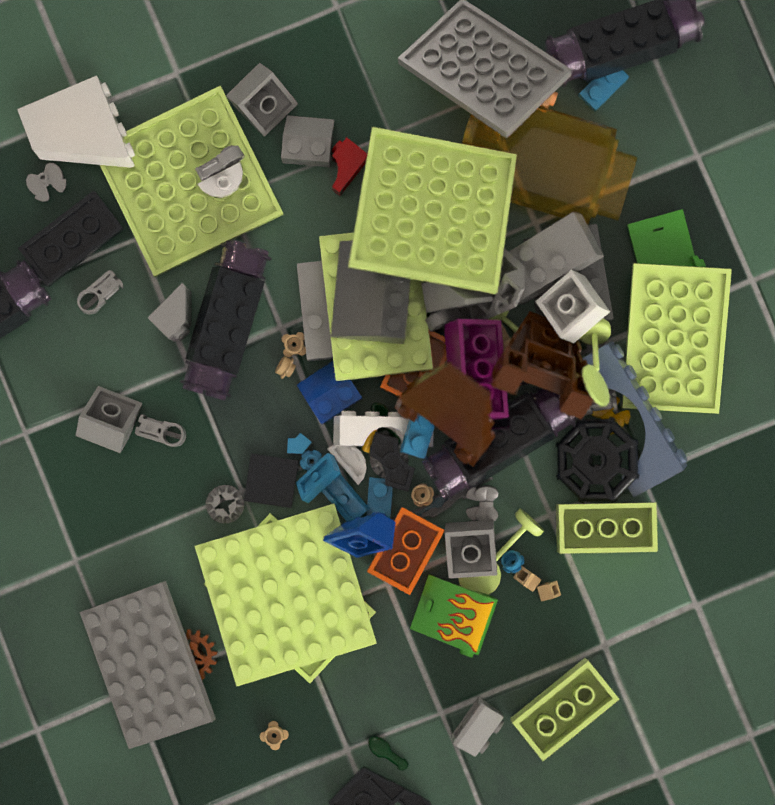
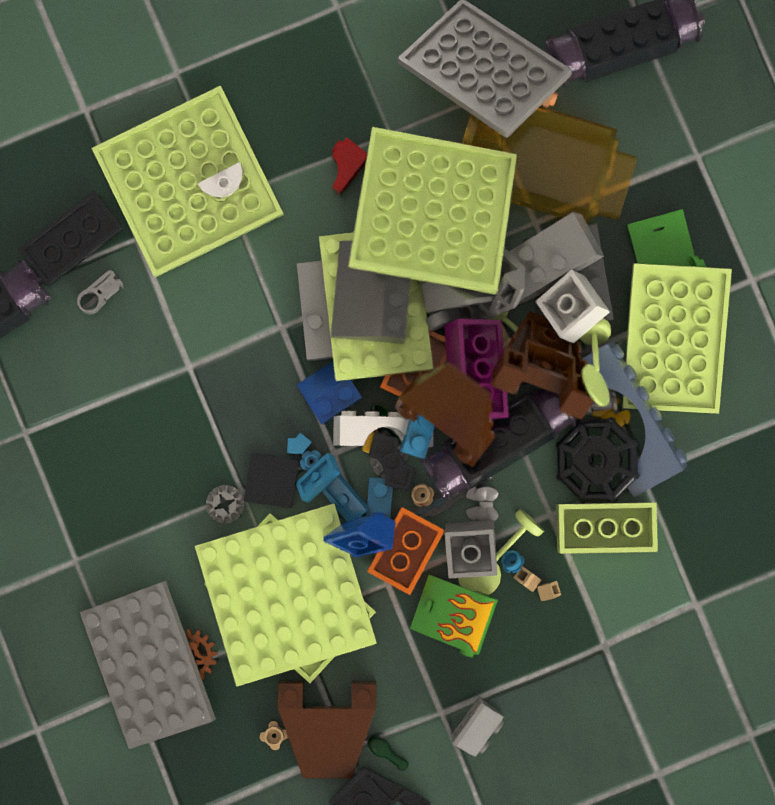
white slope [17,75,135,168] -> none
light grey piece [26,163,67,202] -> none
light grey slope [76,386,142,453] -> none
light grey piece [135,415,187,447] -> none
light grey slope [148,283,192,342] -> none
black brick [180,240,272,401] -> none
light grey piece [195,145,245,181] -> none
light grey slope [226,63,298,137] -> none
tan plate [275,356,296,379] -> none
light grey slope [281,115,334,168] -> none
tan plate [282,332,306,357] -> none
white plate [327,445,367,485] -> none
yellowish green brick [510,658,619,761] -> none
dark azure plate [578,70,629,112] -> none
none -> reddish brown wedge [278,680,376,779]

